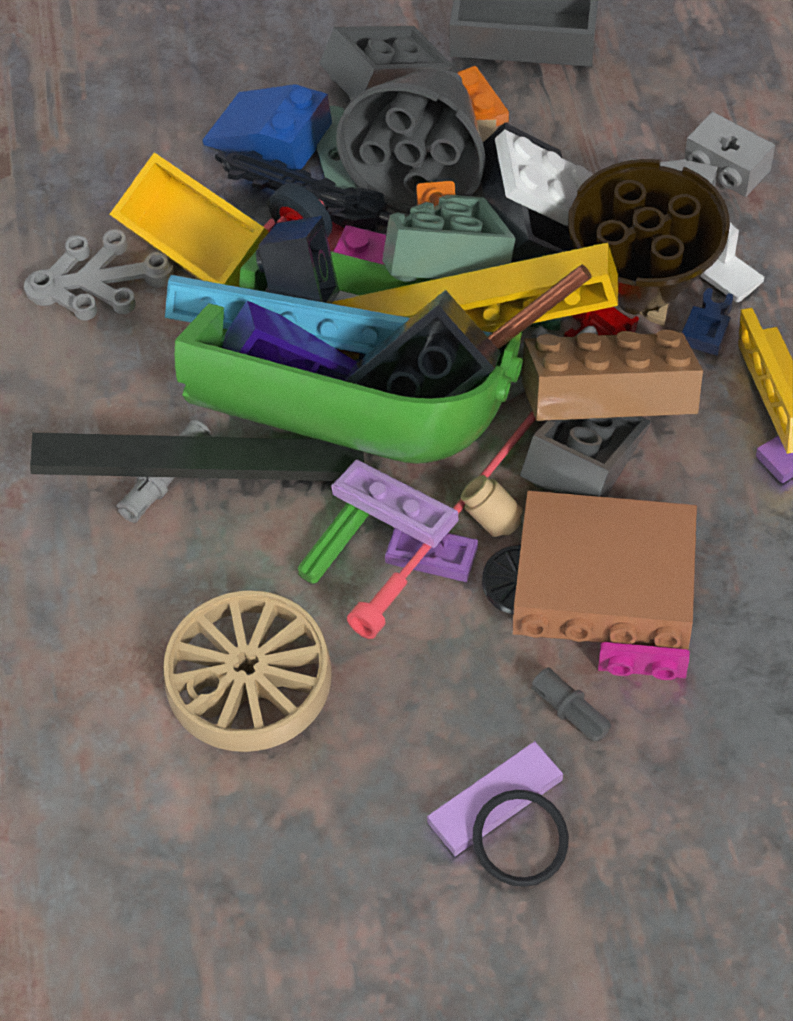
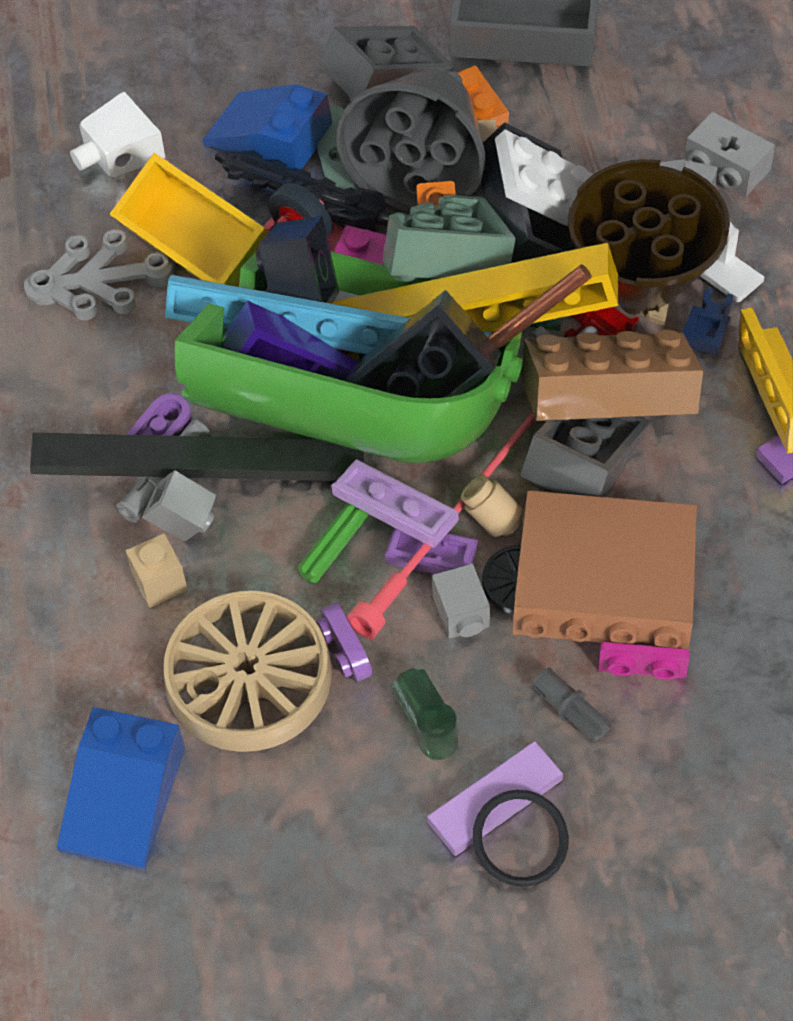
none -> blue slope [57,707,185,870]
none -> white torso [70,92,166,177]
none -> tan brick [125,533,188,609]
none -> medium lavender plate [127,393,192,436]
none -> light grey brick [142,470,217,542]
none -> medium lavender plate [316,602,373,683]
none -> clear green piece [390,667,459,760]
none -> light grey brick [432,563,490,639]

